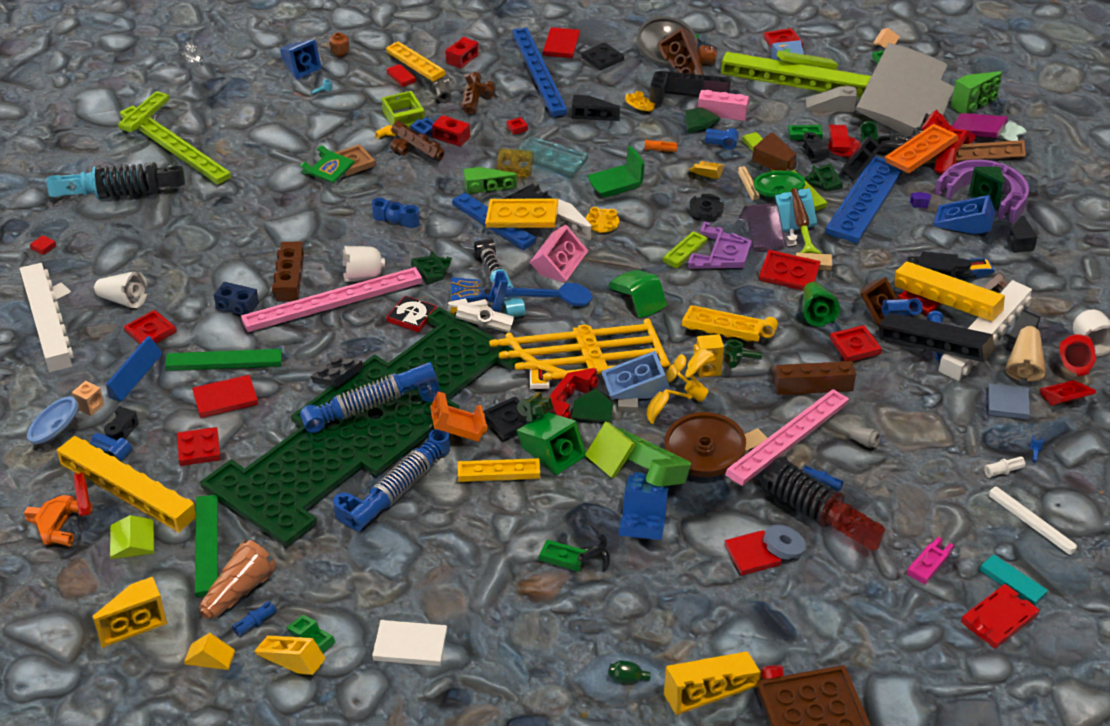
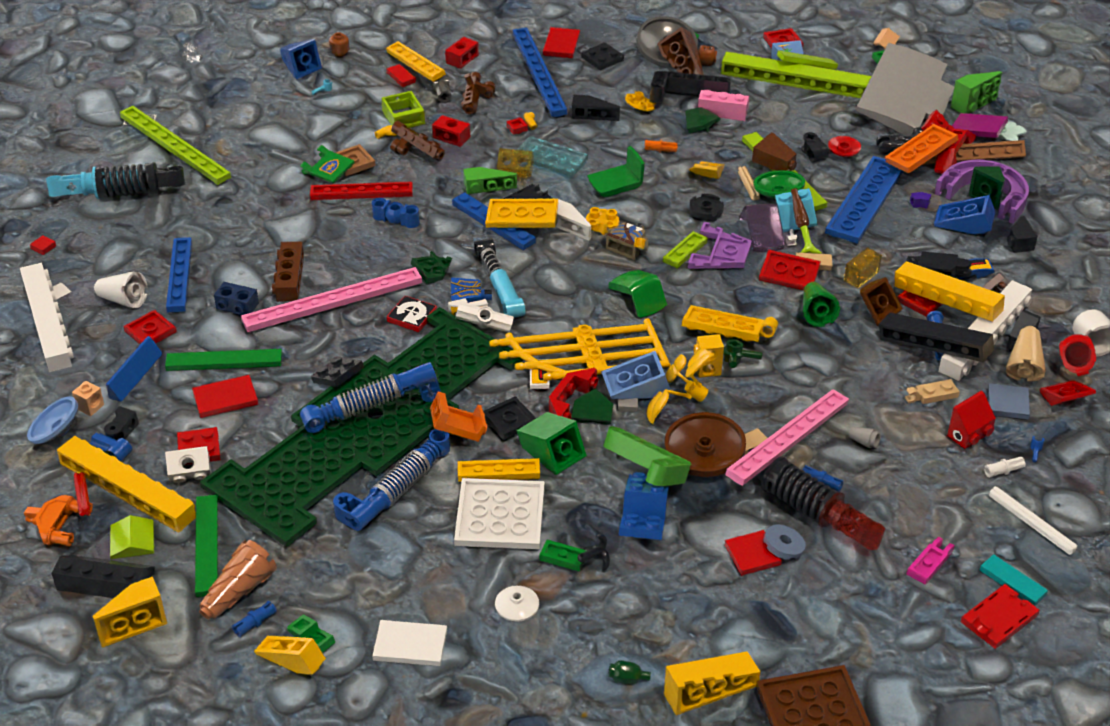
lime tile [118,91,170,133] -> none
yellow slope [184,633,235,670] -> none
white cylinder [343,246,385,282] -> none
blue slope [410,117,434,136] -> none
blue piece [488,271,593,312] -> none
dark green hips [517,393,553,422] -> none
bright pink slope [530,225,588,282] -> none
lime tile [585,421,636,478] -> none
blue piece [705,128,739,150] -> none
red tile [760,665,784,679] -> none
reddish brown slope [770,361,856,395] -> none
green plate [788,125,823,141] -> none
dark green slope [804,164,843,192] -> none
light grey slope [806,86,857,112] -> none
red slope [829,125,850,151] -> none
red plate [830,325,882,361] -> none
black slope [841,136,881,181] -> none
dark green hips [860,121,878,143] -> none
blue piece [882,298,922,316] -> none
none -> black slope [51,555,155,598]
none -> white brick [165,446,211,483]
none -> blue plate [166,237,192,312]
none -> red tile [310,182,413,200]
none -> white plate [454,478,544,549]
none -> white dish [495,586,539,622]
none -> yellow arm [523,112,538,130]
none -> torso [595,222,648,260]
none -> clear yellow brick [844,247,882,288]
none -> tan plate [905,379,960,404]
none -> red slope [947,391,996,449]

